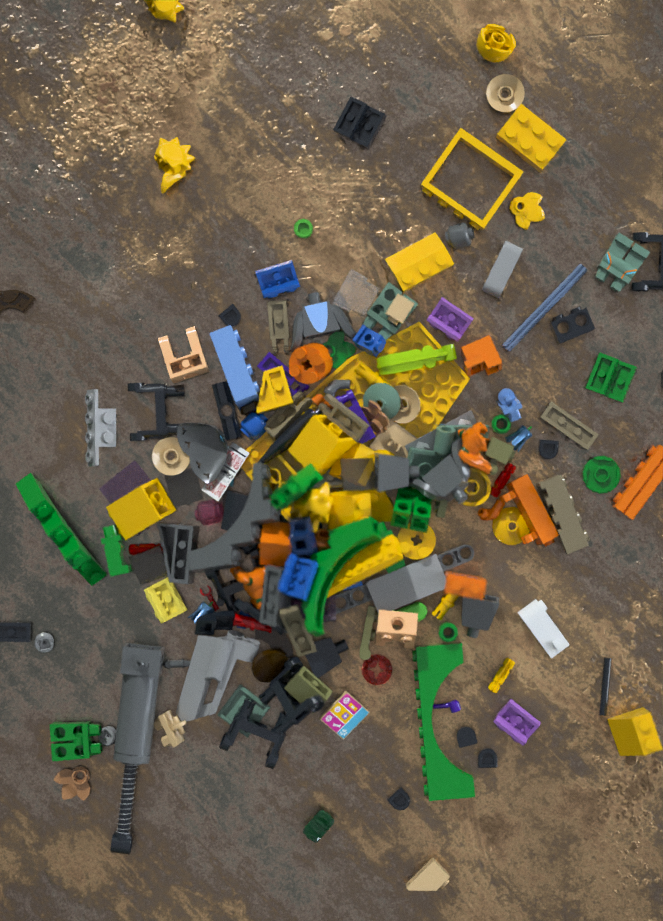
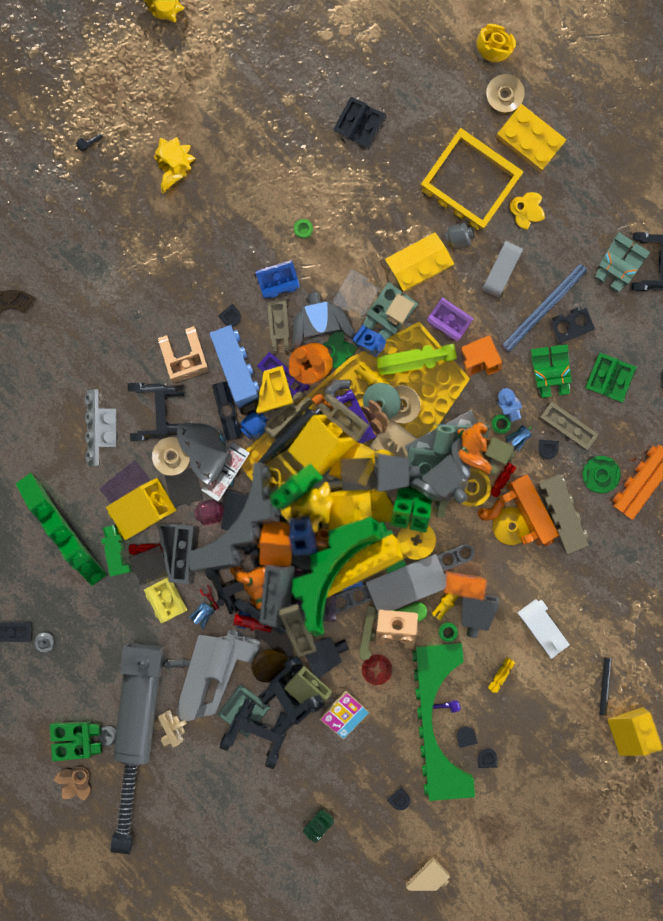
black slope [195,611,235,635] -> none
blue bracket [278,554,319,600] -> none
medium lavender bracket [494,699,541,746] -> none
none -> black hand [76,133,103,152]
none -> green hips [529,344,572,398]

